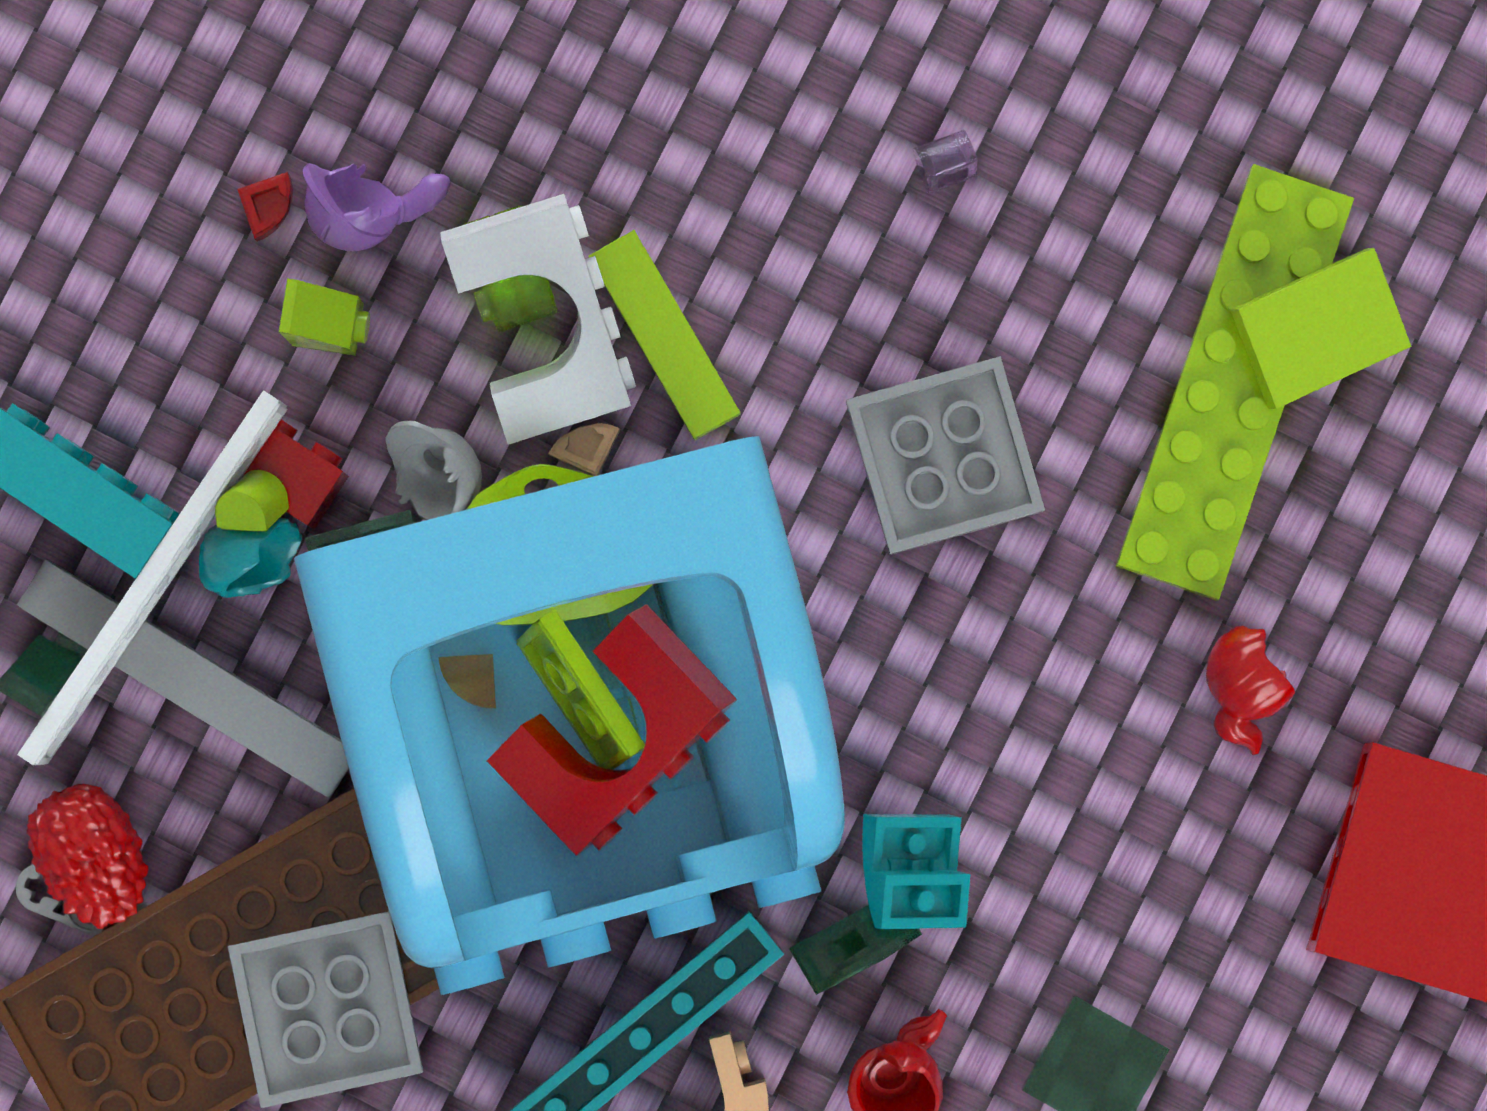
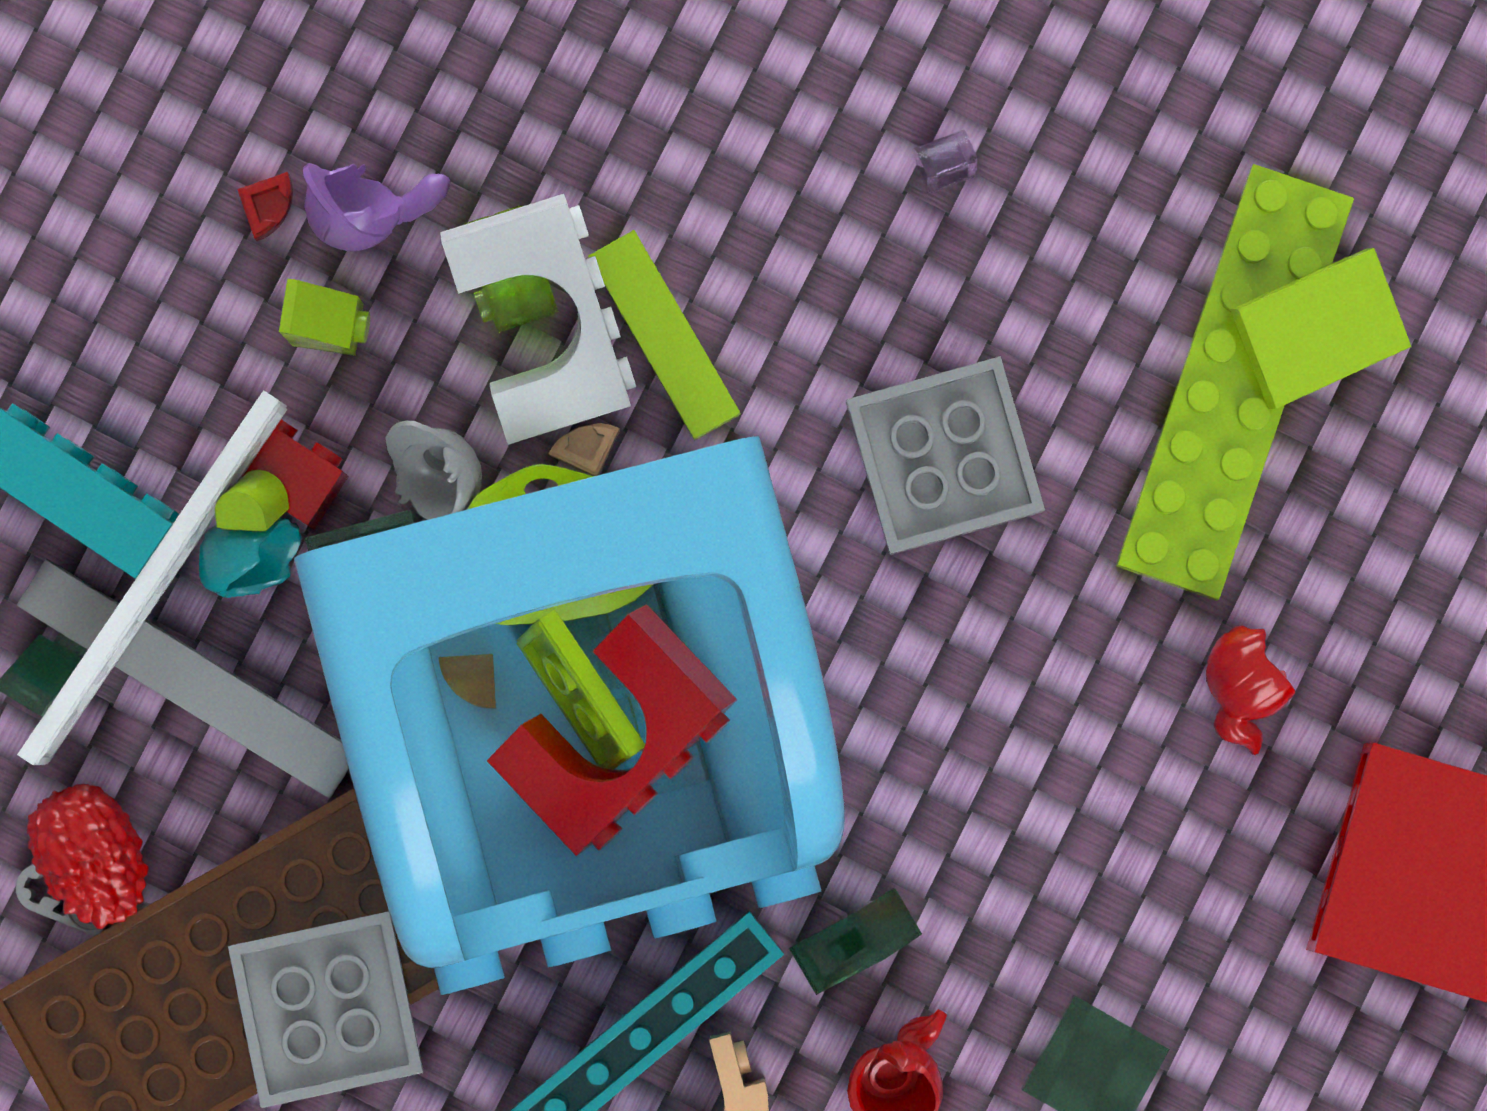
teal slope [862,814,971,929] -> none

